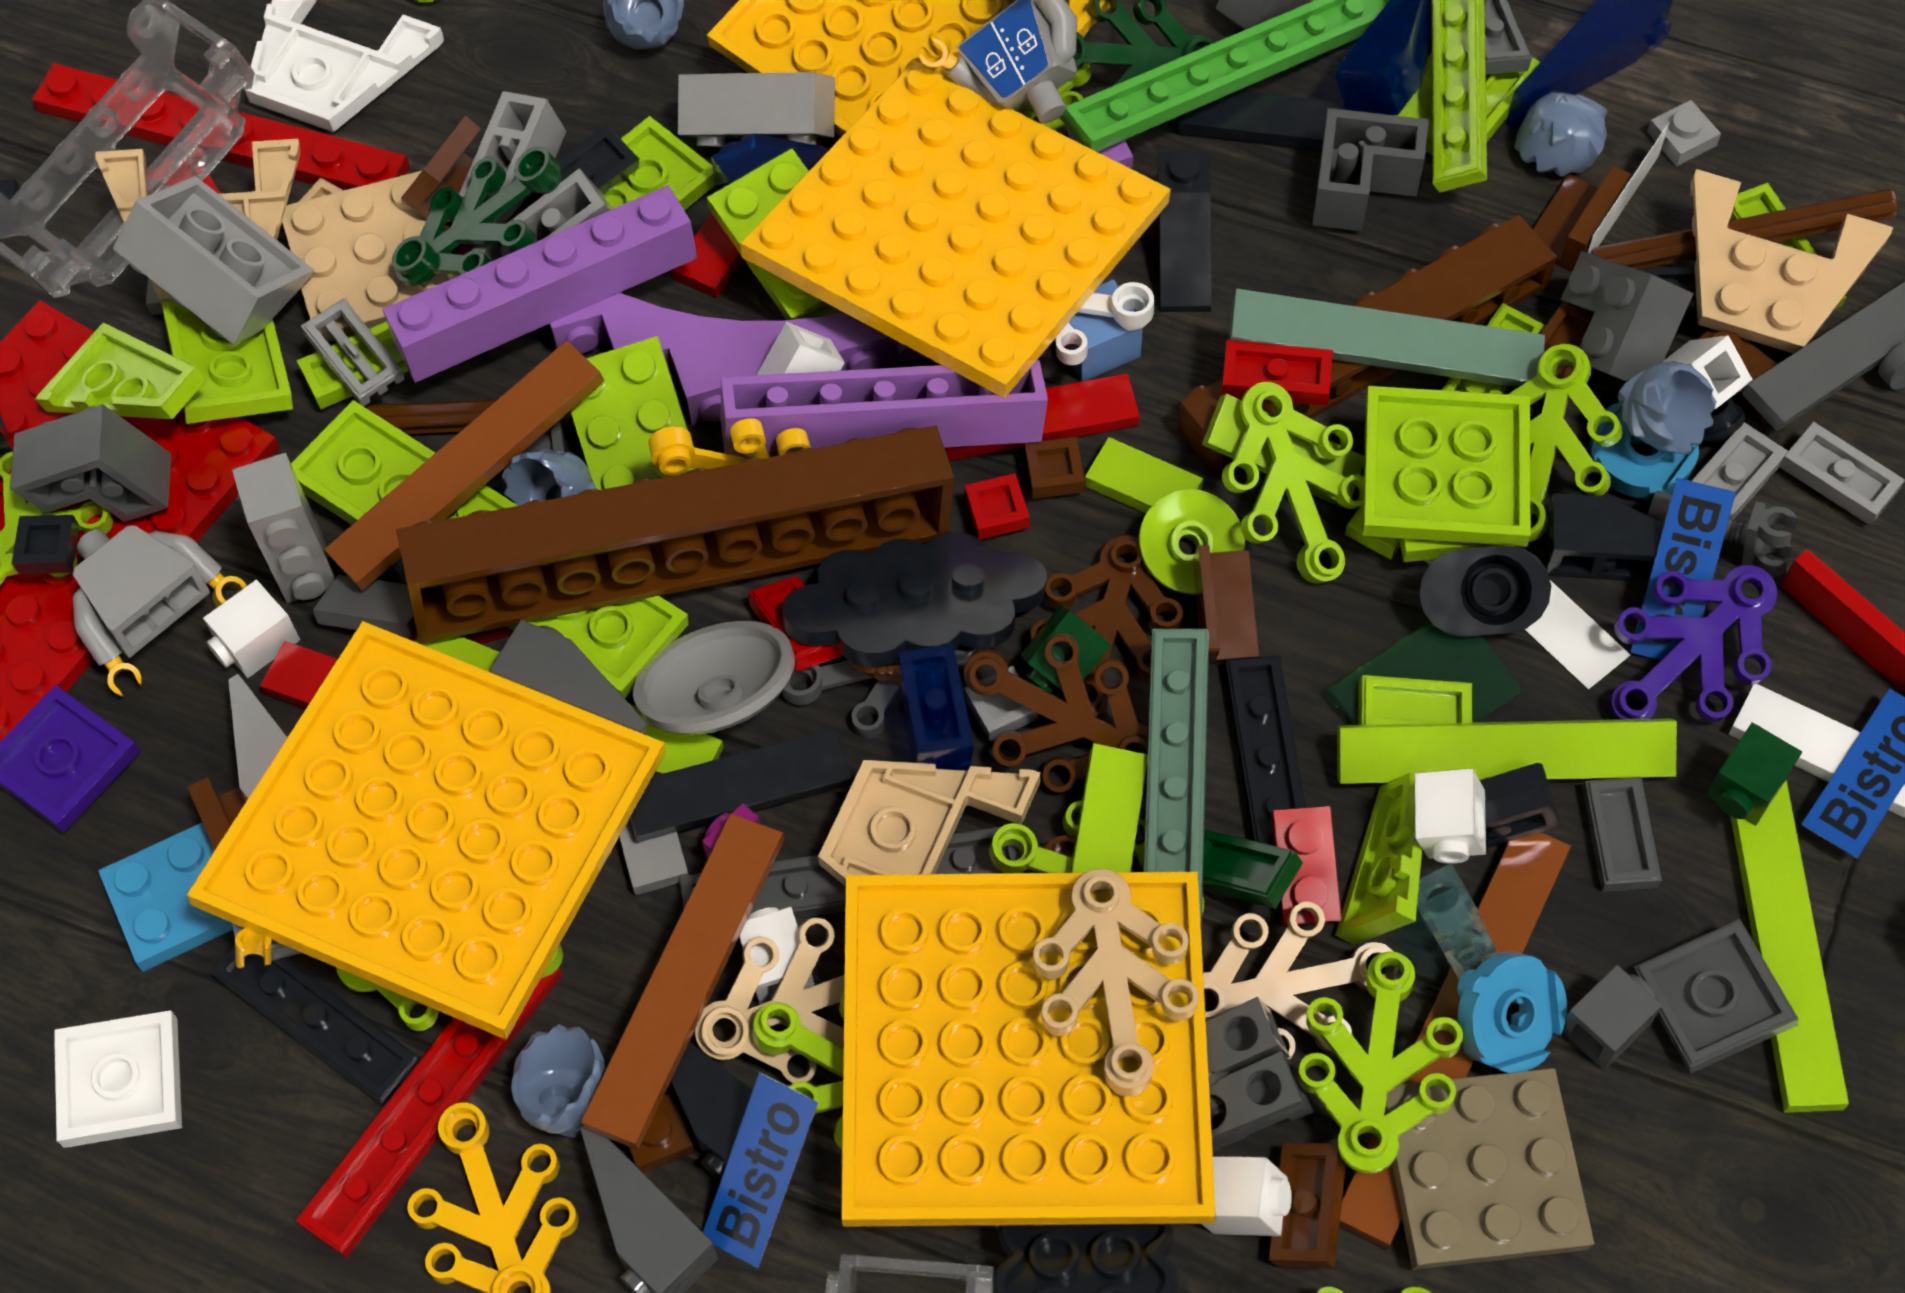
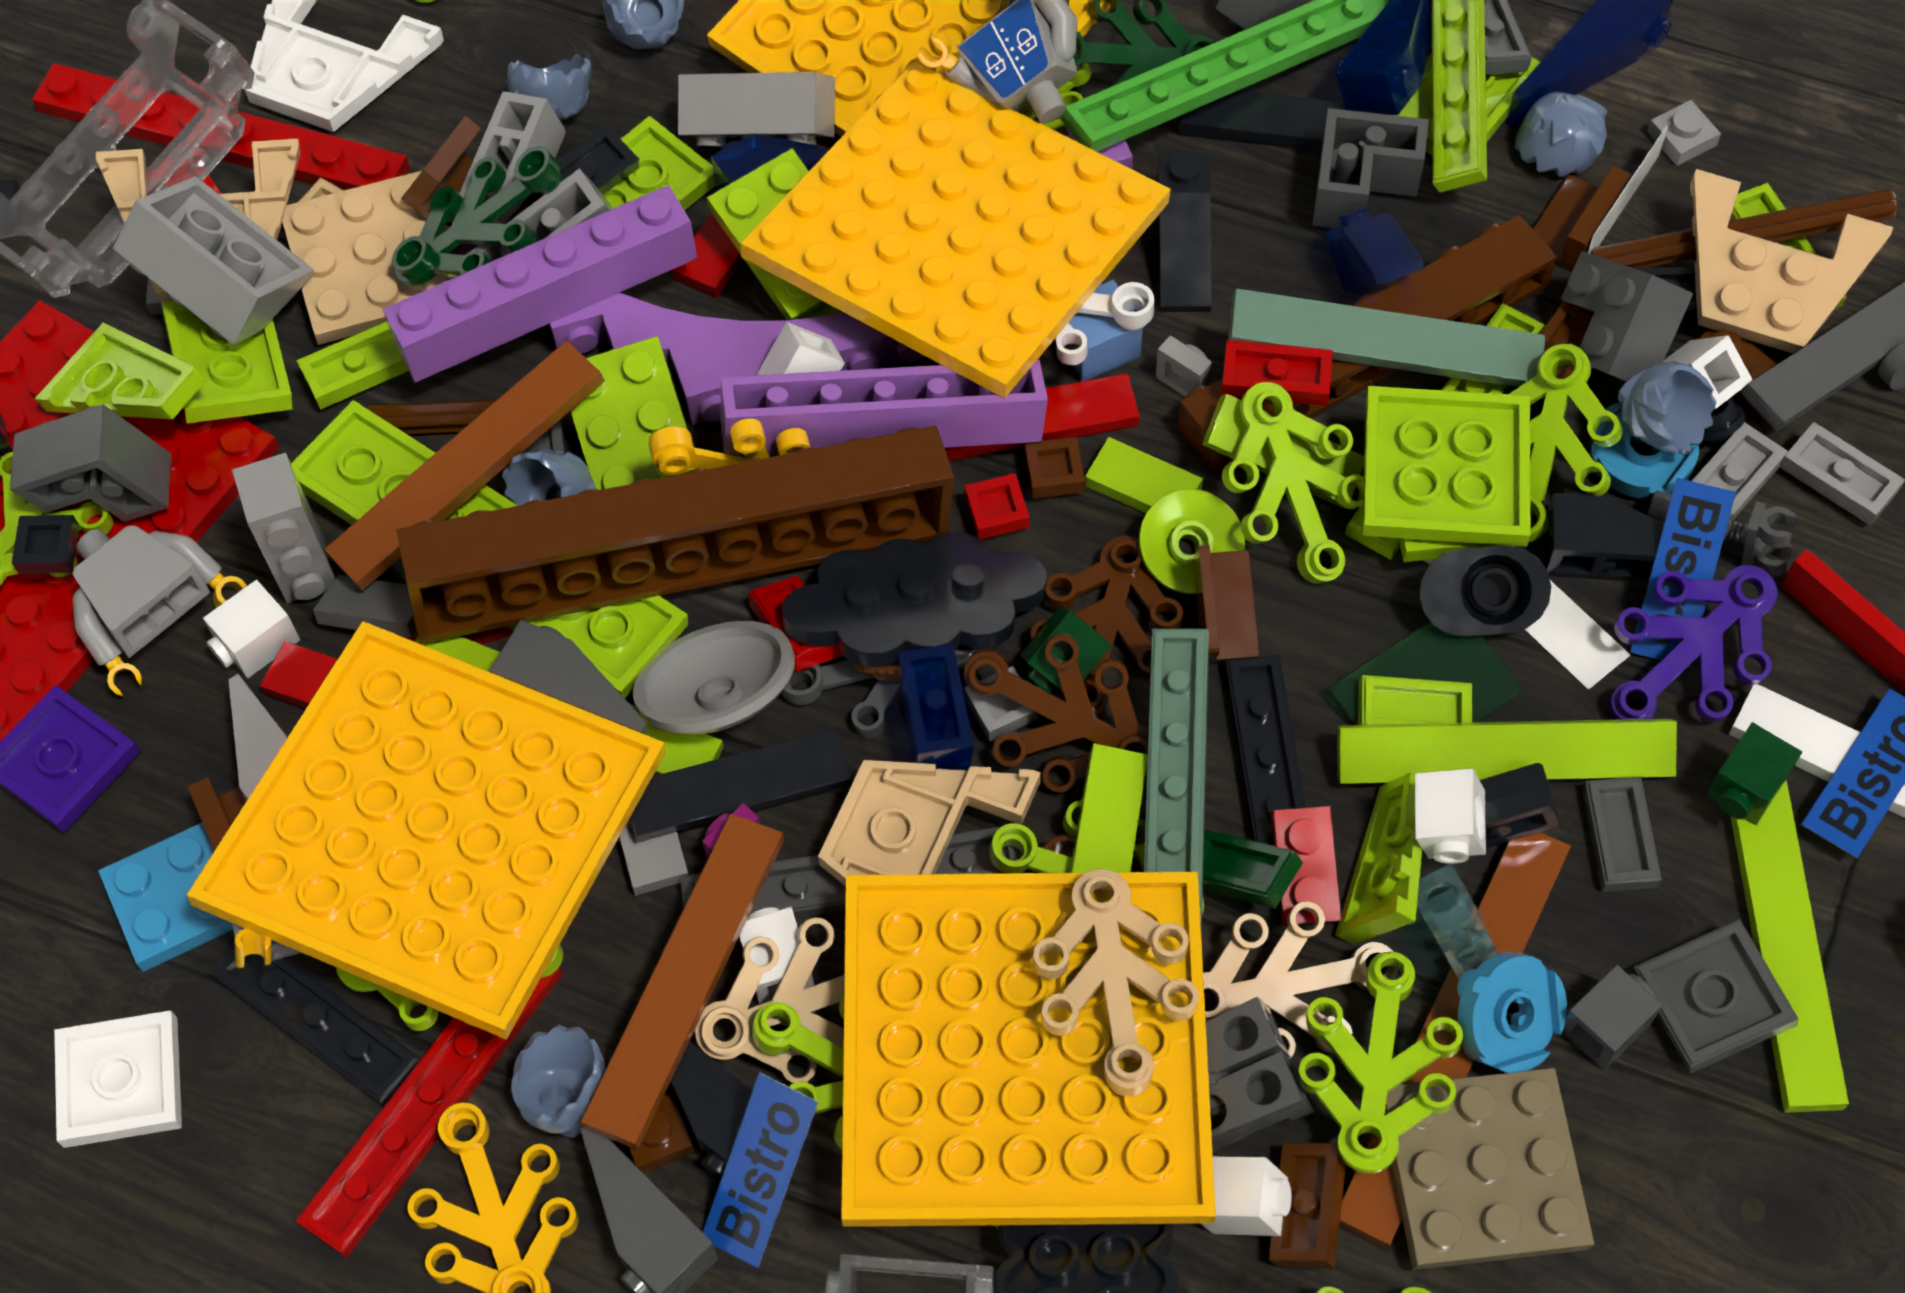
light grey tile [301,298,405,406] -> none
none -> sand blue hair [506,55,591,121]
none -> light grey plate [1156,335,1212,396]
none -> clear blue slope [1325,207,1425,290]

